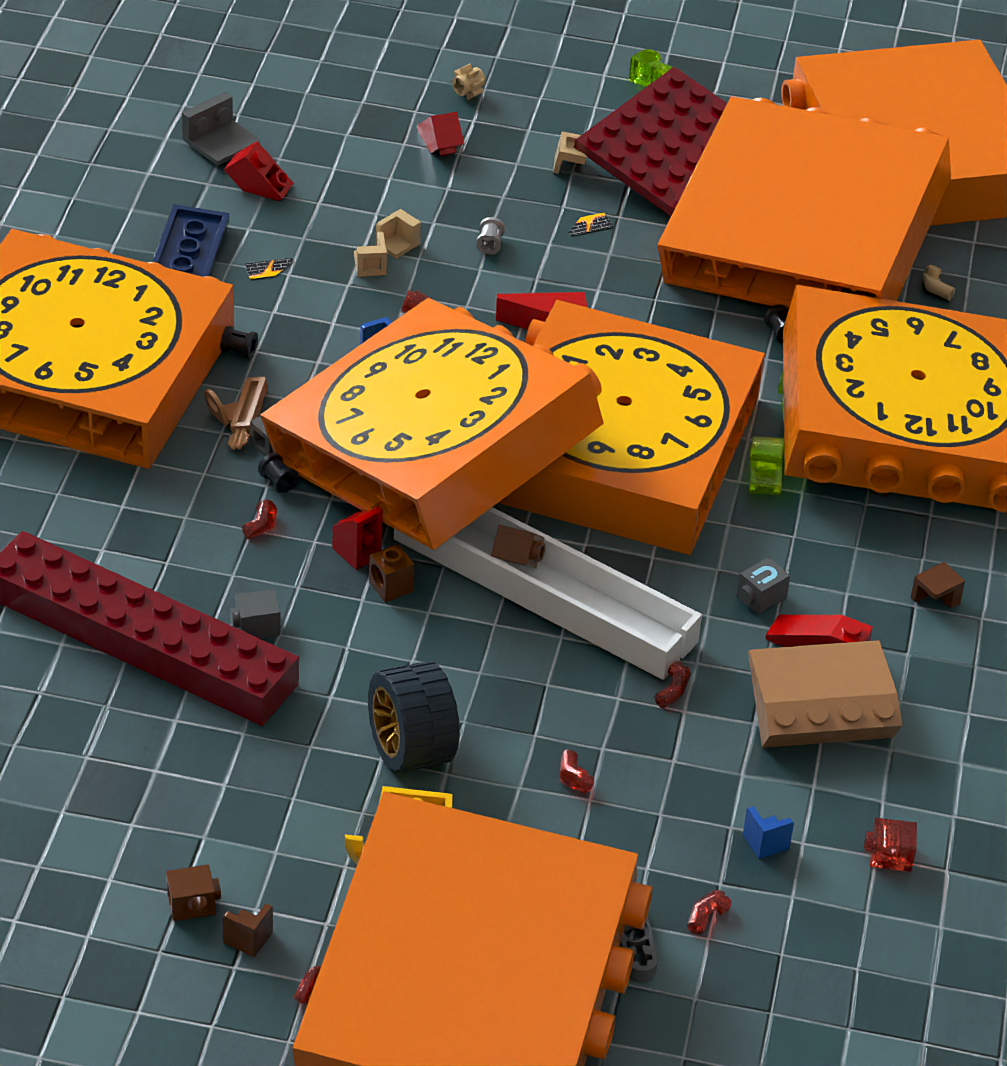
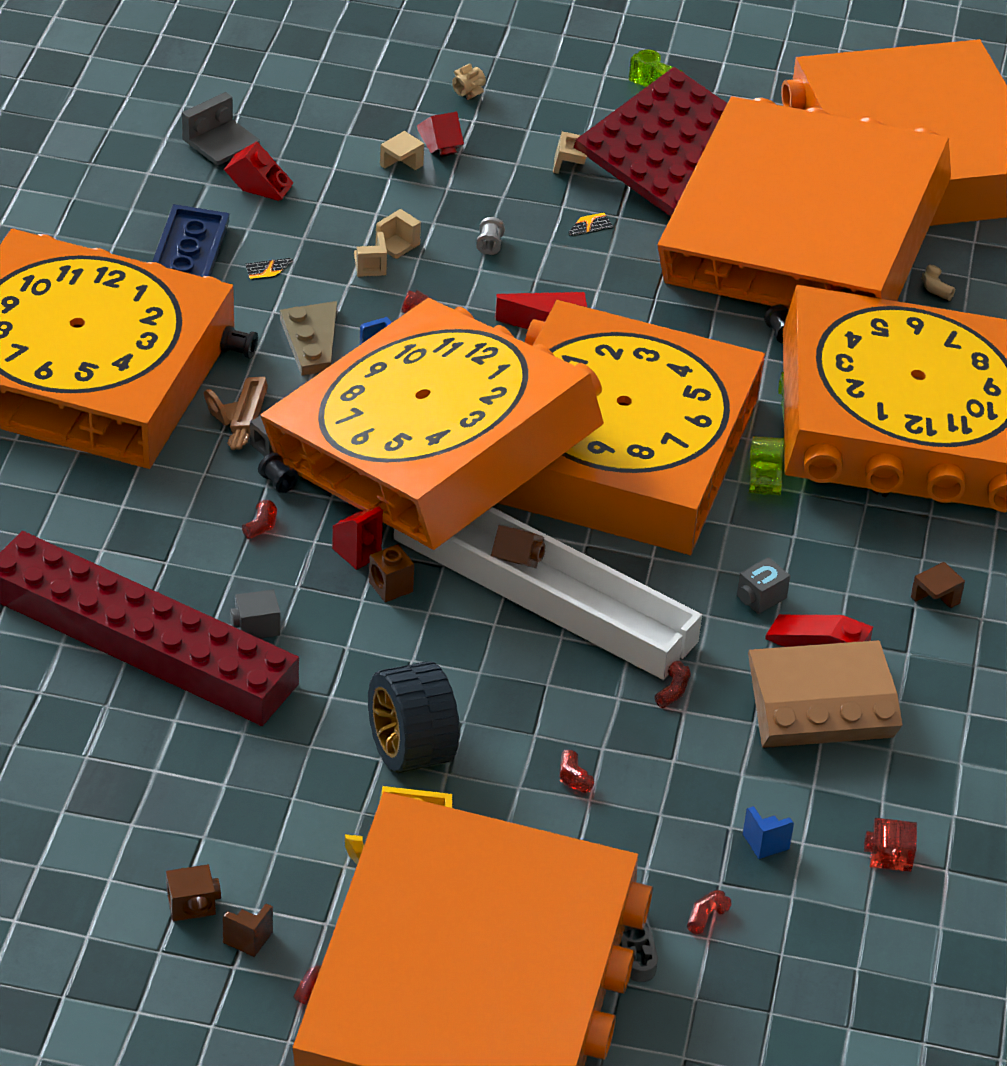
none -> dark tan wing [280,301,337,376]
none -> tan panel [380,131,424,170]

